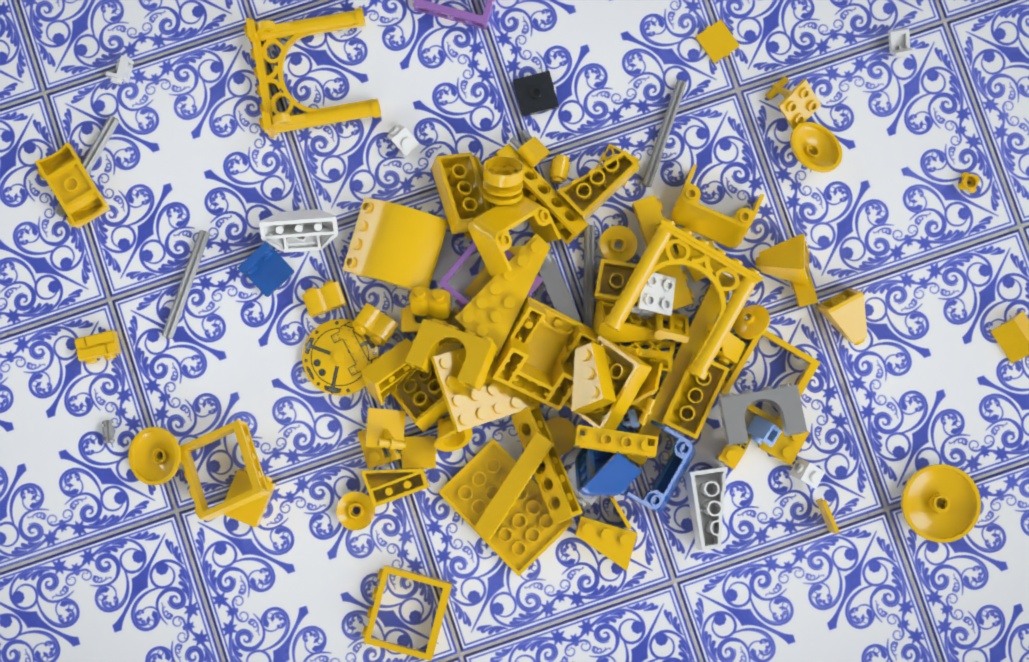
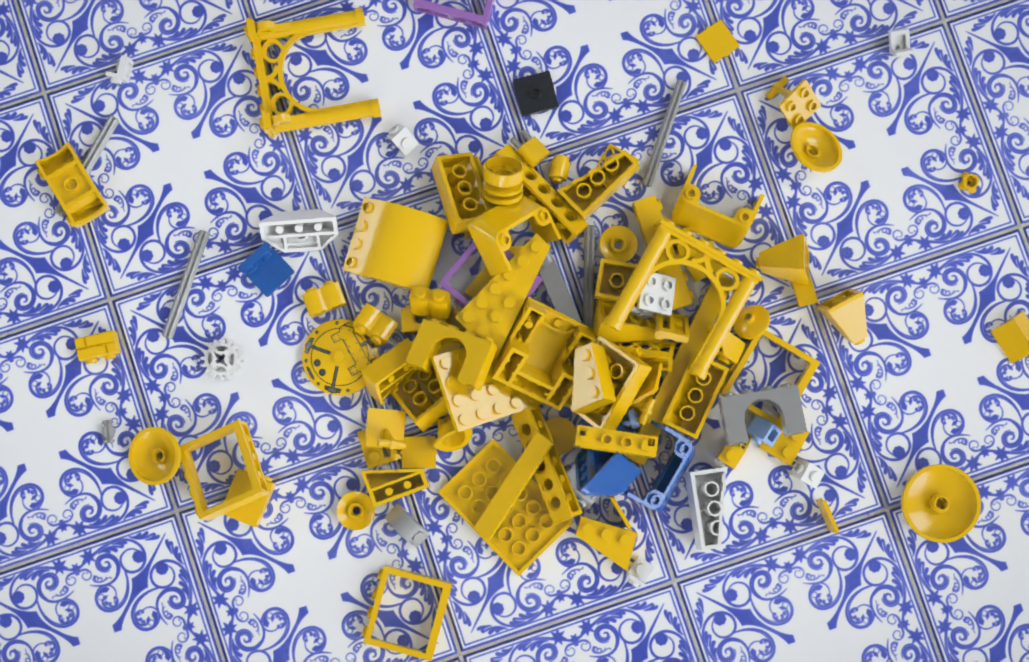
none -> white gear [200,338,244,380]
none -> light grey brick [384,503,430,548]
none -> white bracket [626,556,655,588]

